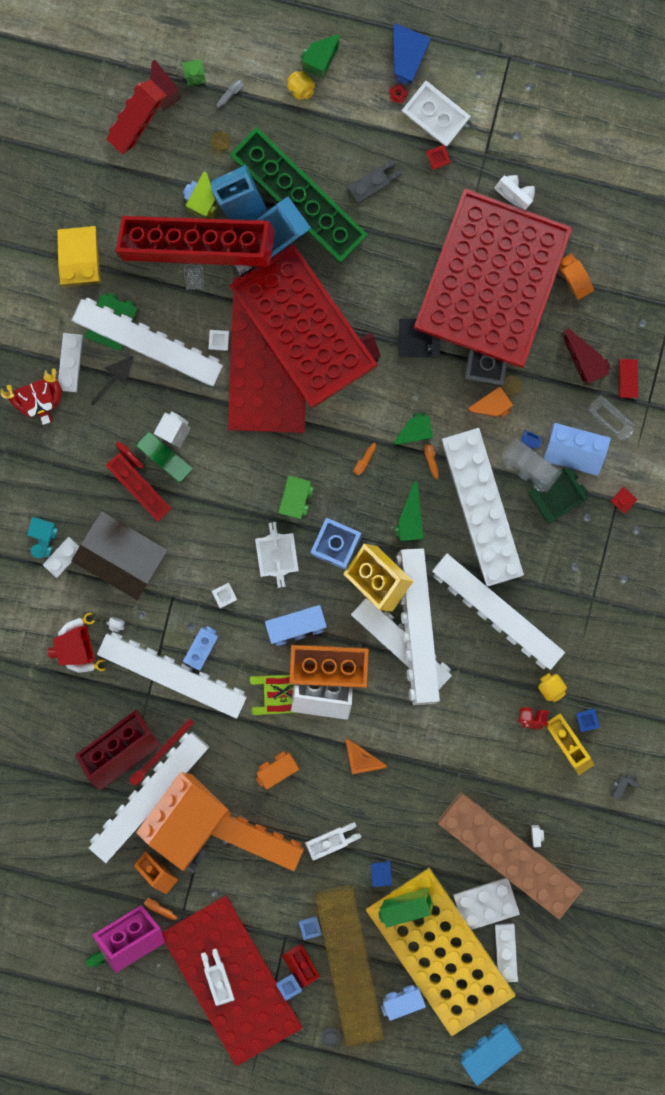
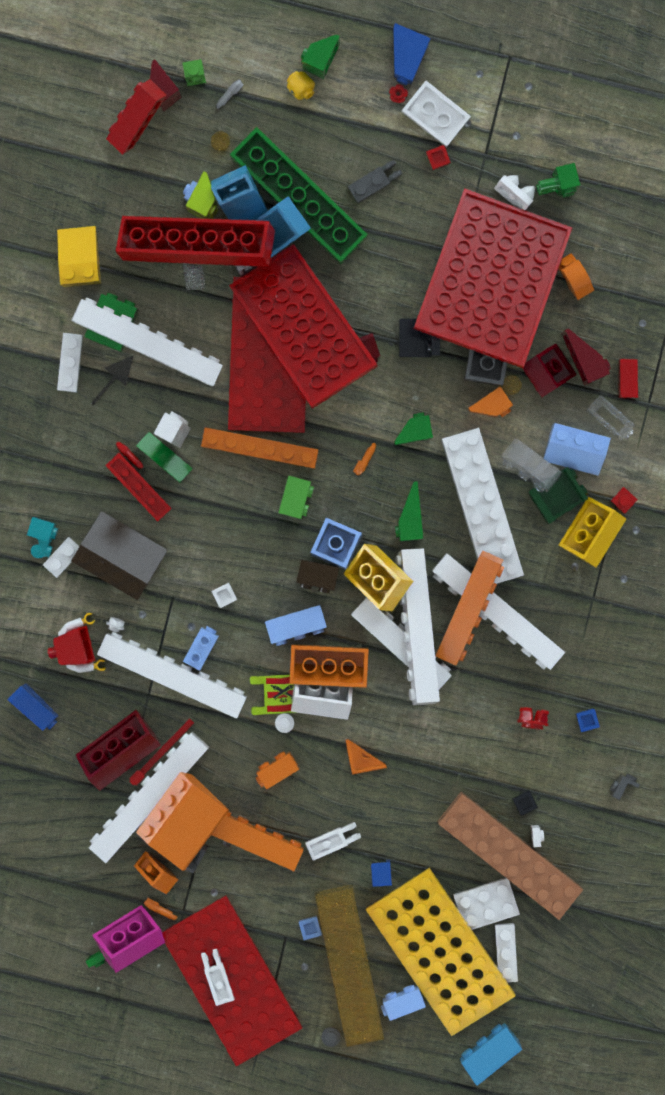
red torso [1,369,62,425] -> none
white plate [208,330,229,351] -> none
white plate [255,522,299,588] -> none
medium blue plate [276,973,302,1001] -> none
red slope [282,944,320,988] -> none
green brick [378,887,434,928] -> none
orange piece [424,444,439,479] -> none
blue plate [521,430,542,449] -> none
yellow head [538,673,567,702] -> none
yellow slope [547,713,594,776] -> none
none -> blue slope [7,683,59,731]
none -> orange brick [201,427,319,469]
none -> white plate [275,713,294,733]
none -> dark brown brick [296,559,339,594]
none -> orange brick [436,550,505,666]
none -> black tile [512,790,538,816]
none -> dark red slope [523,343,577,398]
none -> green brick [536,163,580,198]
none -> yellow slope [559,496,626,568]

